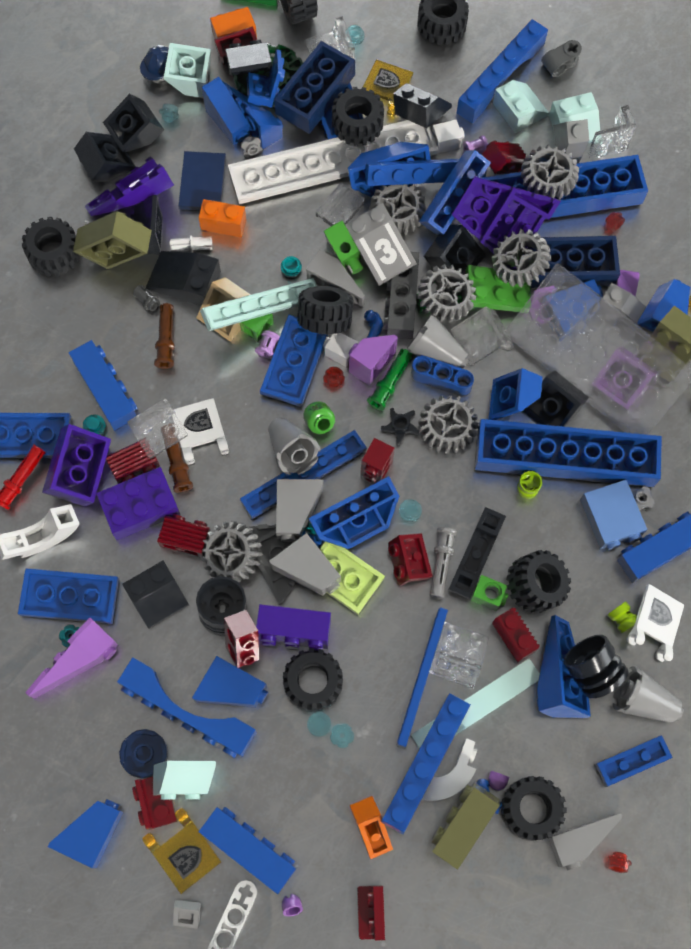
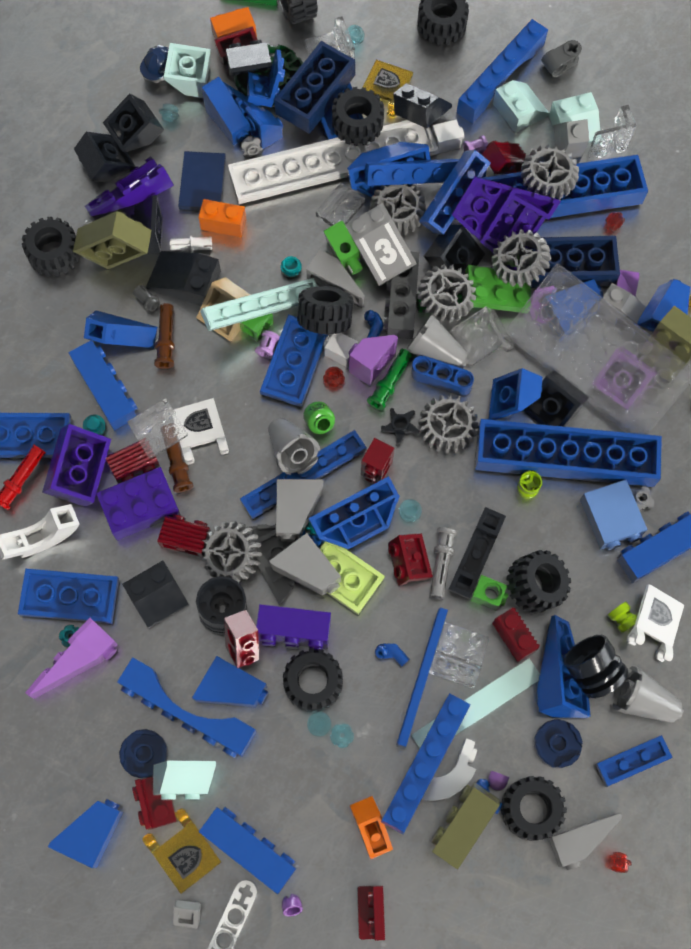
none -> blue slope [84,310,158,348]
none -> blue arm [375,643,410,667]
none -> dark blue tile [534,719,583,768]

